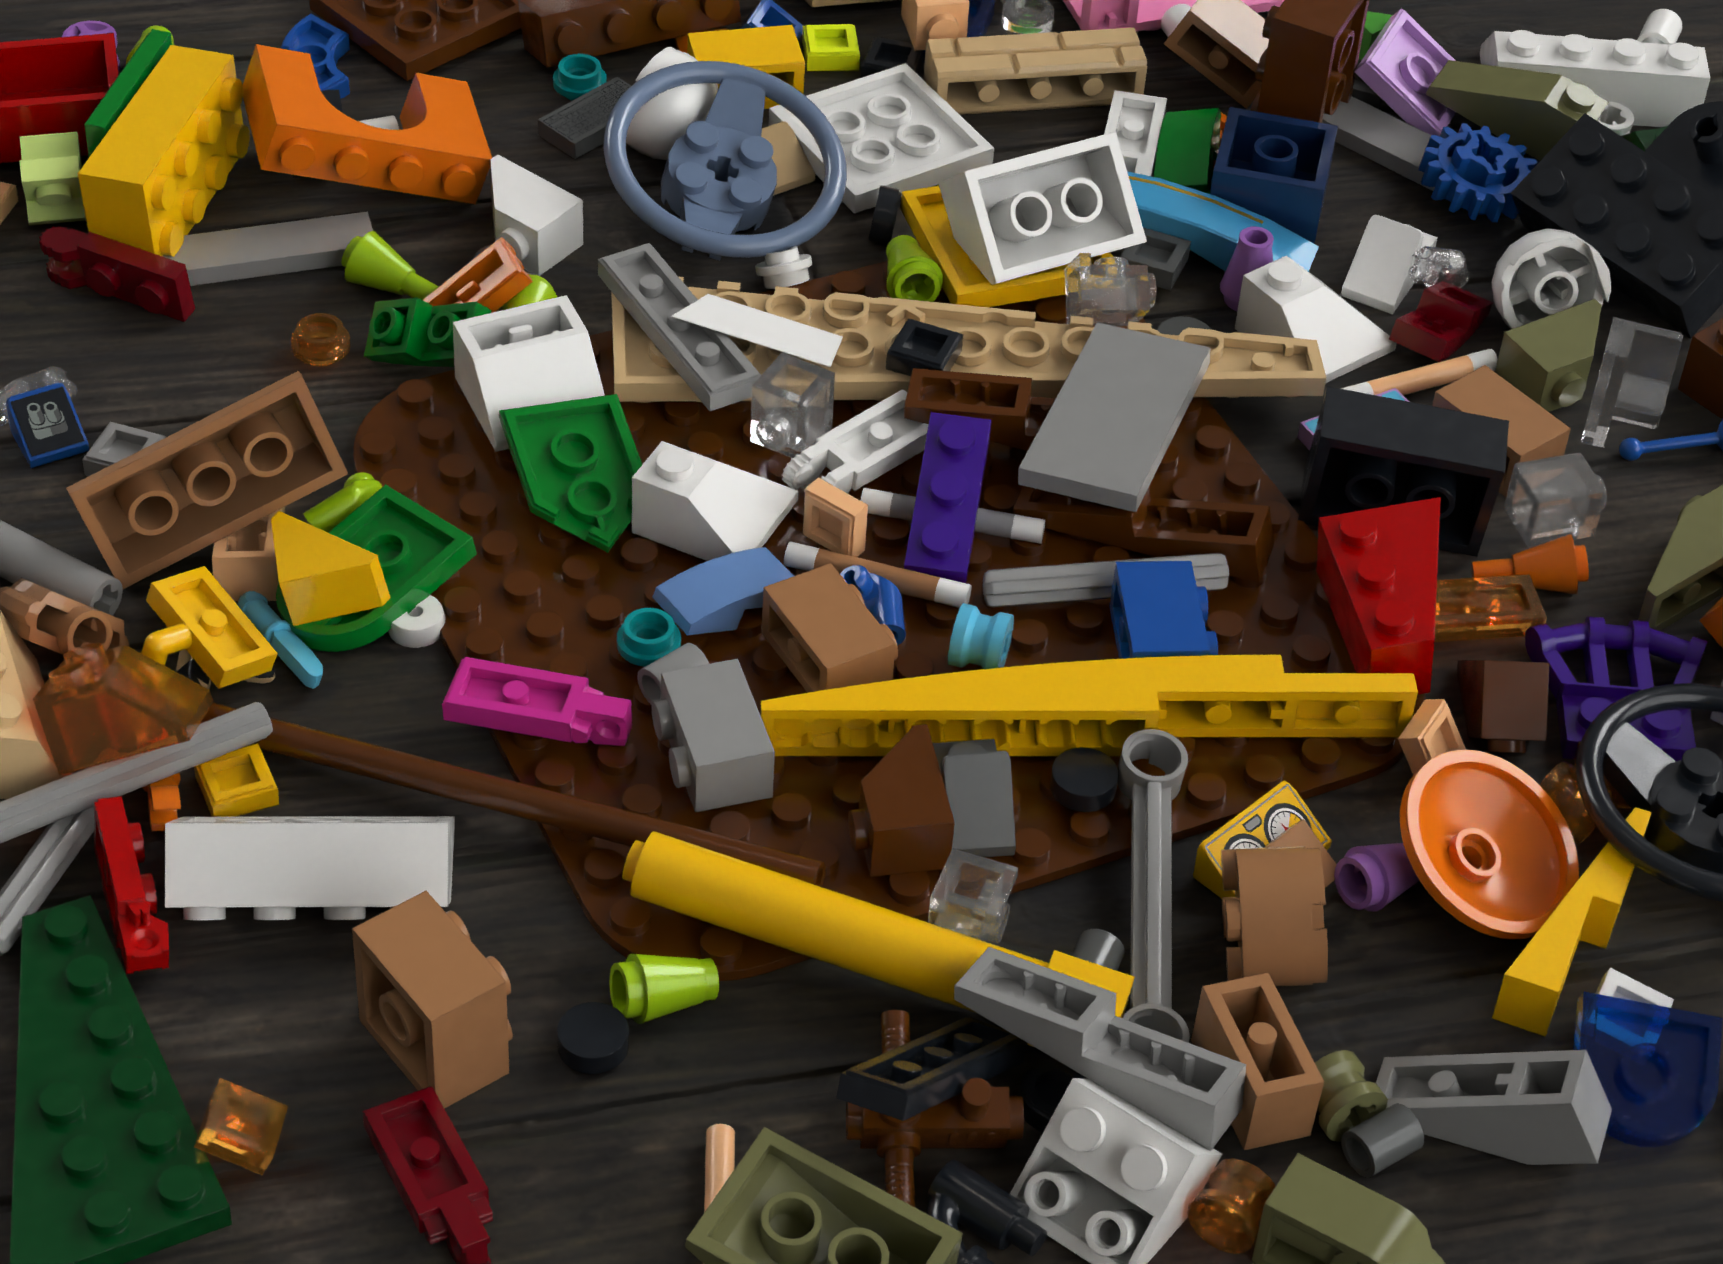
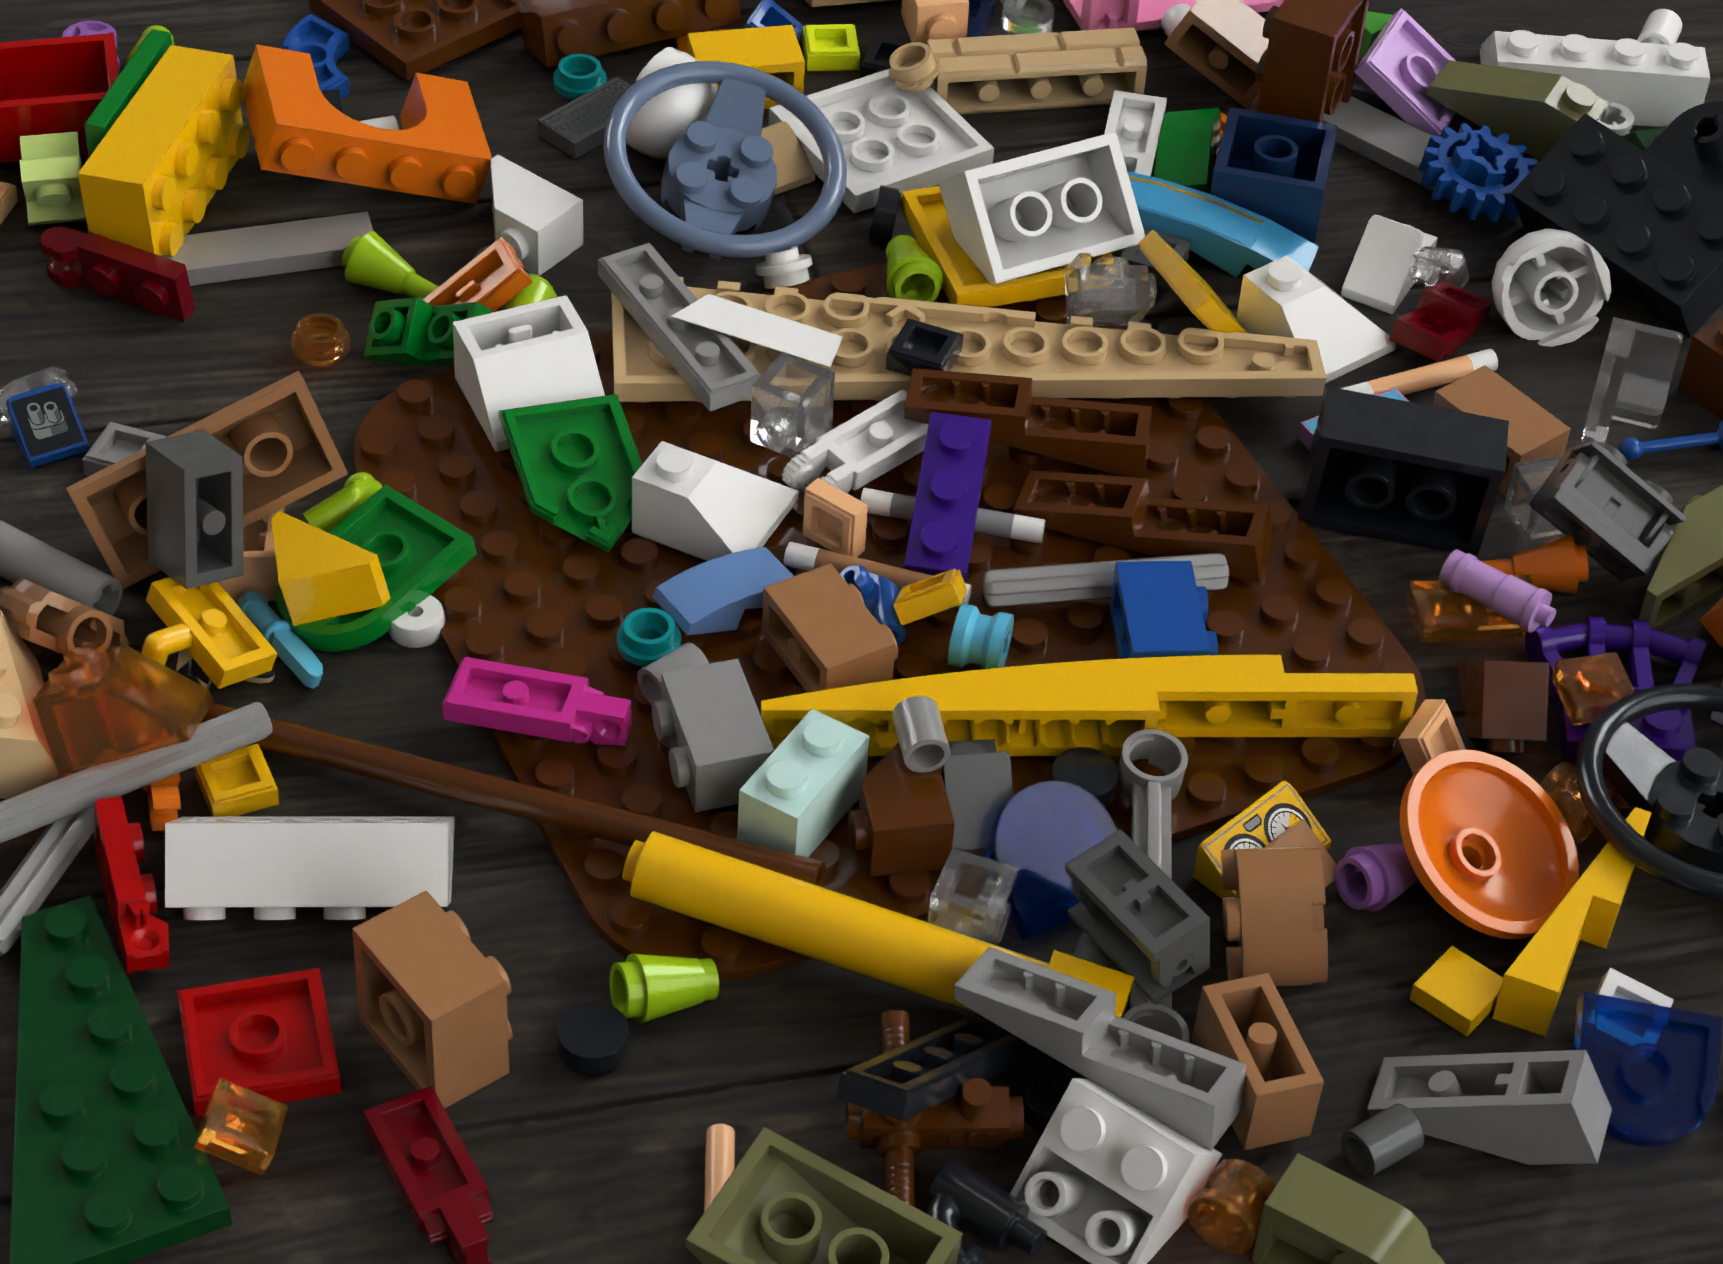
light grey tile [1018,322,1211,512] -> none
medium lavender cone [1220,226,1274,311] -> none
olive wheel [1315,1050,1388,1142] -> none
red wedge [1316,497,1441,694] -> none
olive slope [1495,299,1602,412] -> none
none -> dark grey brick [146,430,244,589]
none -> red tile [177,968,341,1117]
none -> light aqua brick [737,709,869,858]
none -> tan plate [889,42,940,92]
none -> light grey hinge [892,696,951,773]
none -> yellow tile [893,568,967,626]
none -> clear blue tile [986,781,1117,940]
none -> dark grey hinge [1065,829,1210,1004]
none -> yellow tile [1138,229,1248,333]
none -> yellow tile [1409,946,1503,1037]
none -> lavender piece [1439,549,1556,633]
none -> dark grey hinge [1528,440,1687,581]
none -> clear orange plate [1551,652,1635,725]

